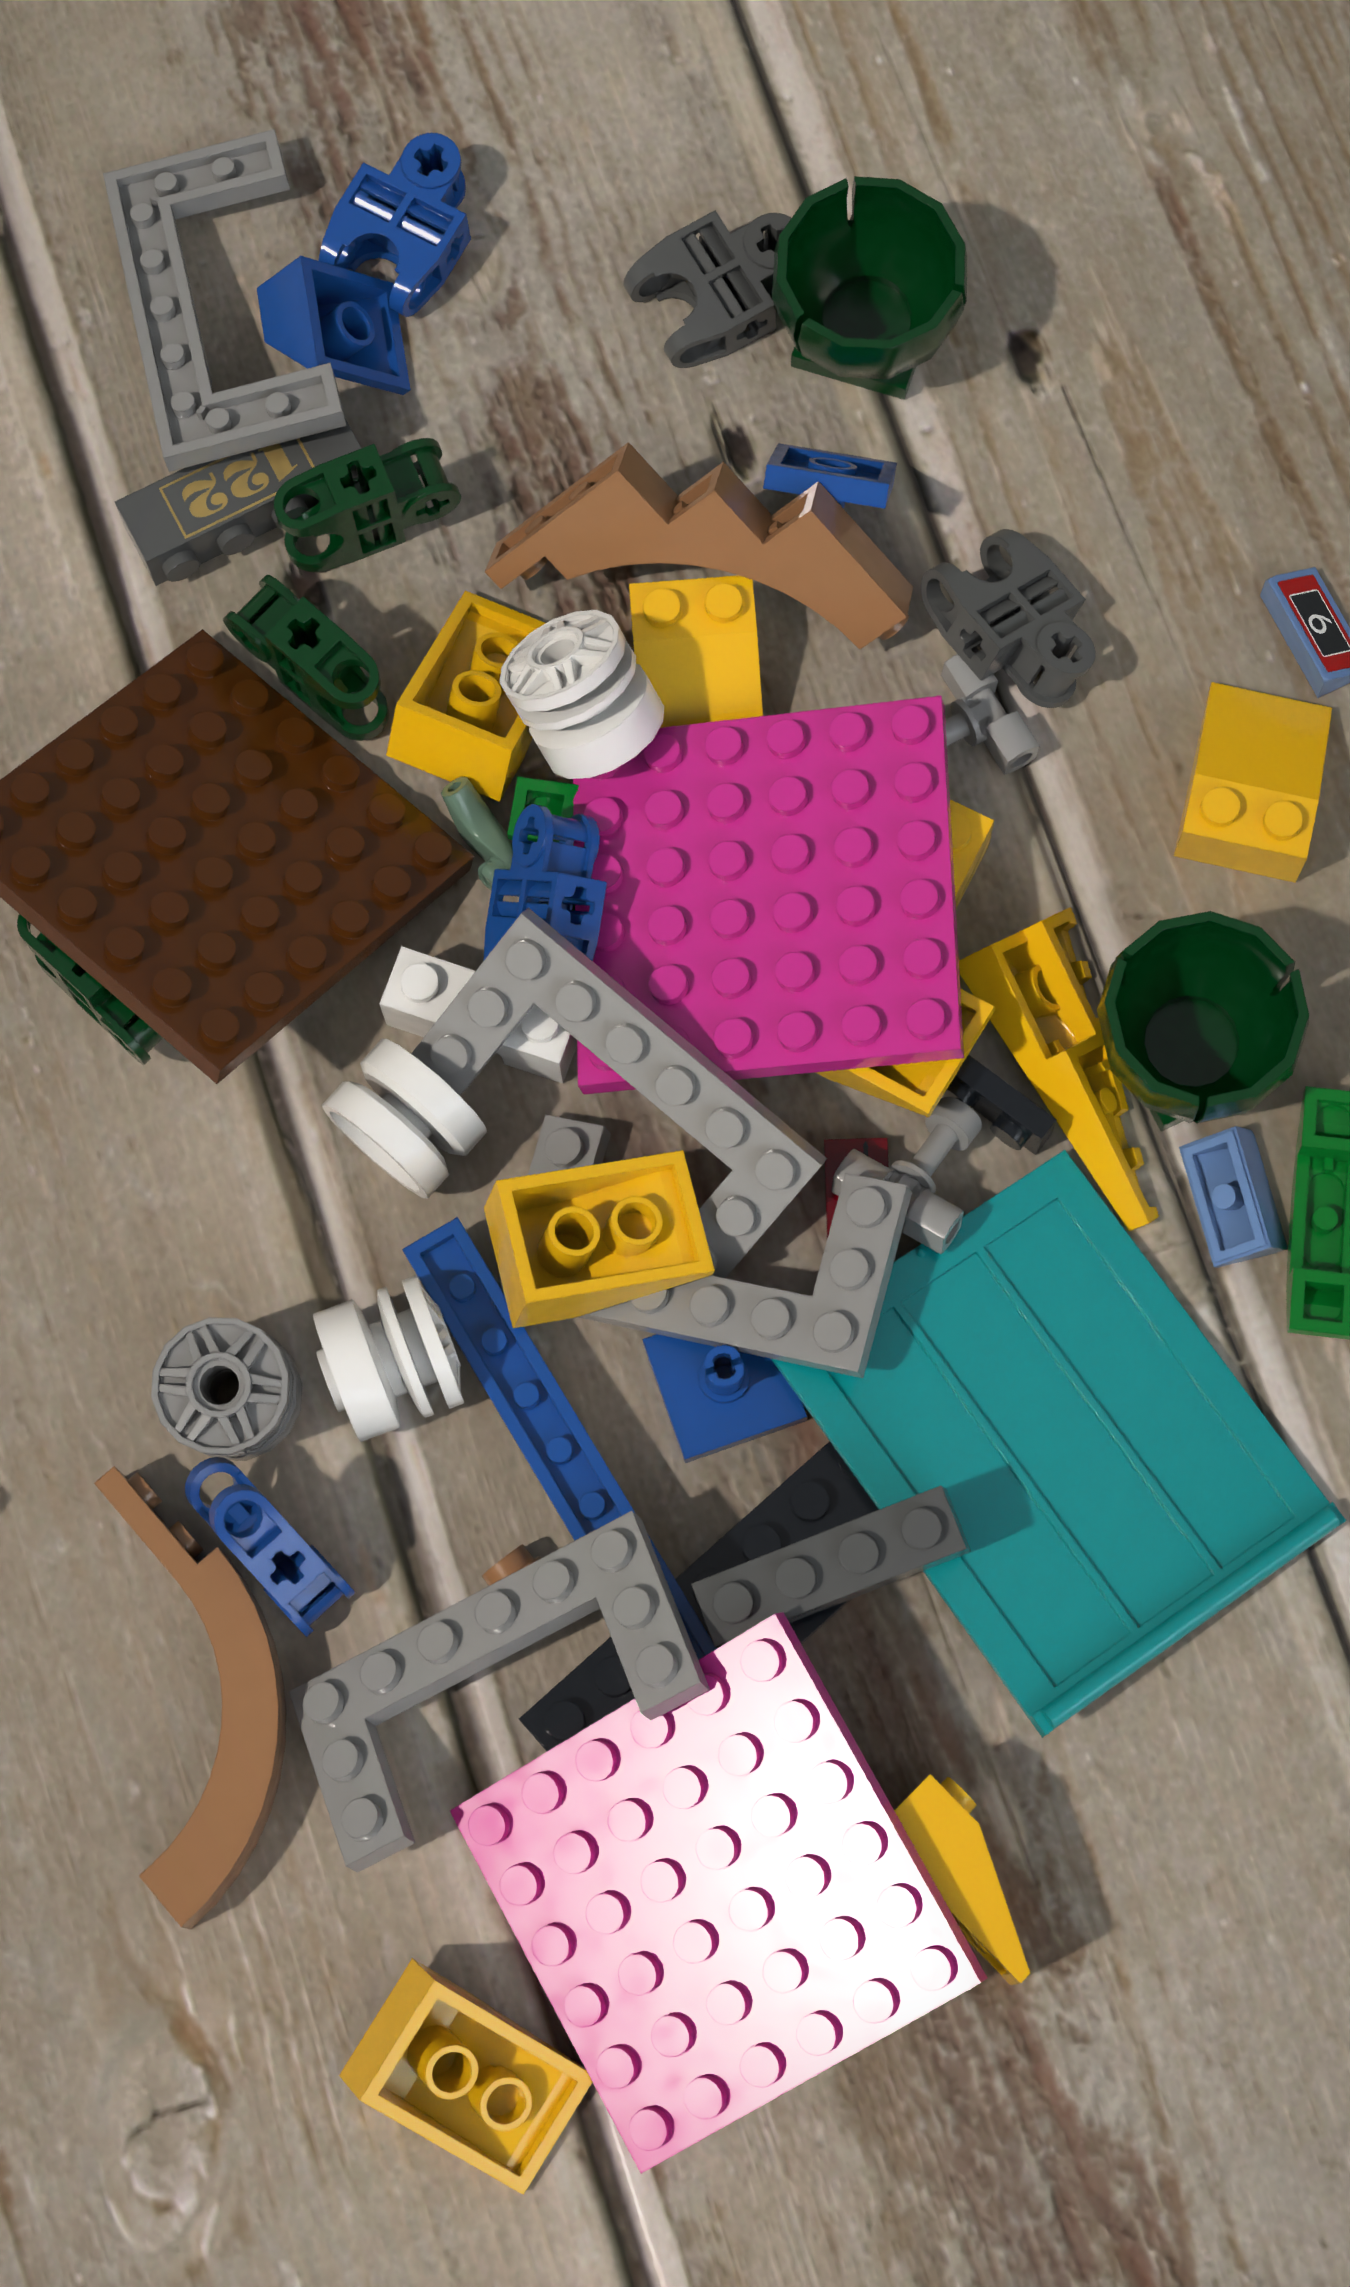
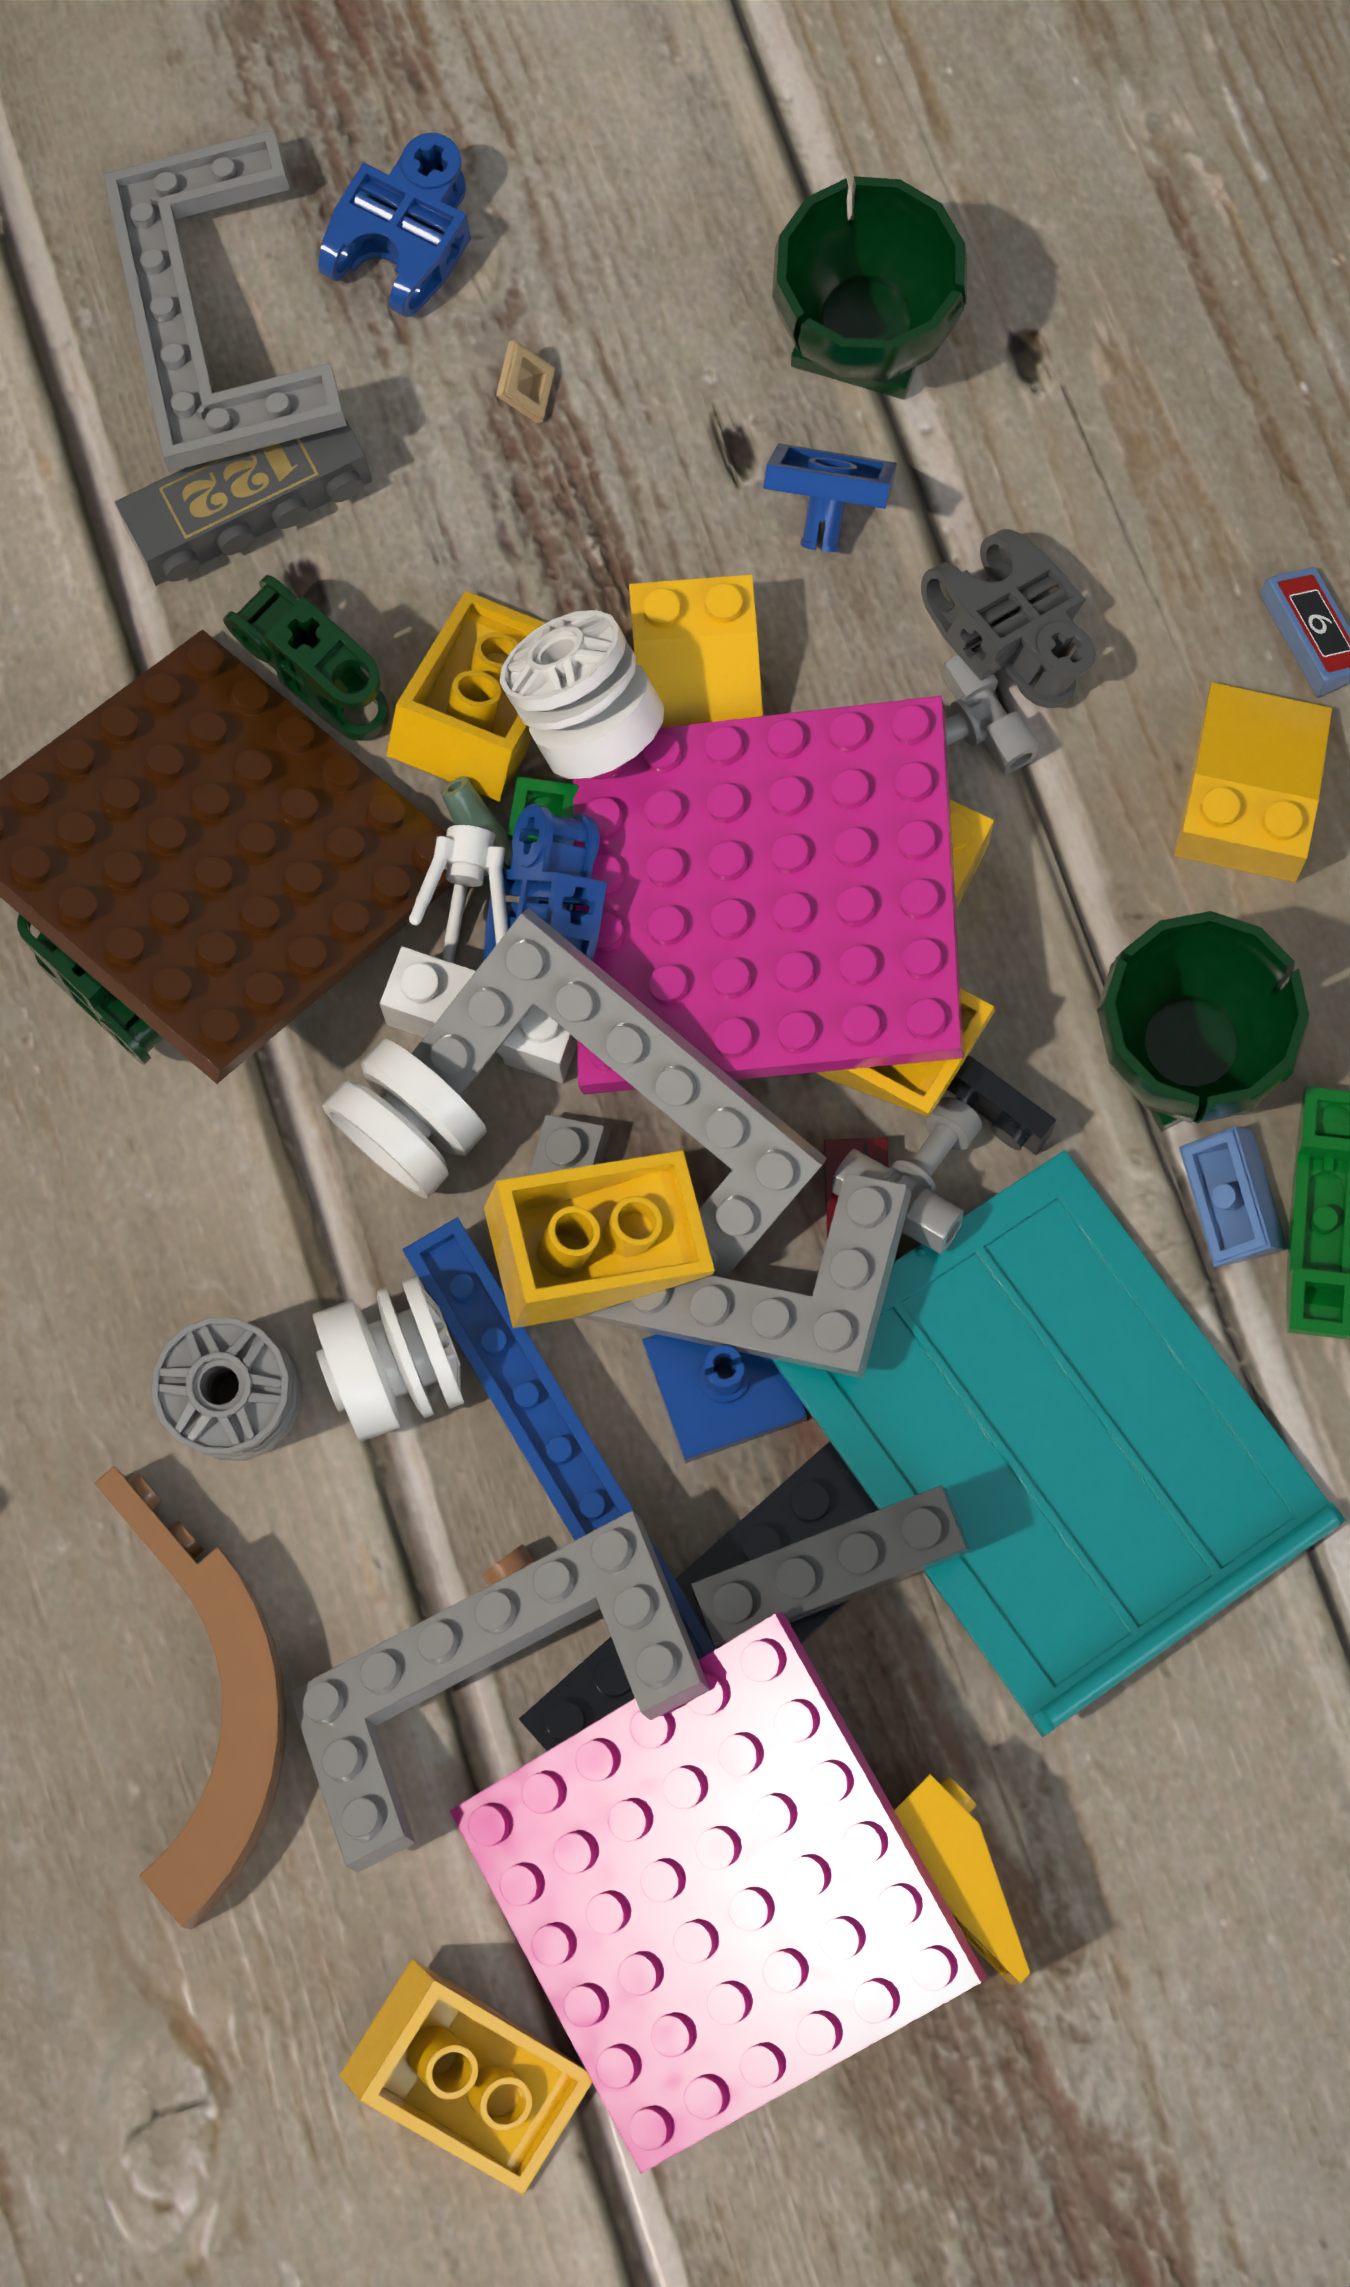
blue piece [185,1457,356,1637] -> none
blue slope [257,256,411,395] -> none
dark green piece [274,438,461,572] -> none
medium nougat arch [485,442,913,649] -> none
dark grey piece [623,210,791,368] -> none
yellow wedge [959,907,1159,1231] -> none
none -> white plant [409,825,509,963]
none -> tan slope [496,340,555,423]

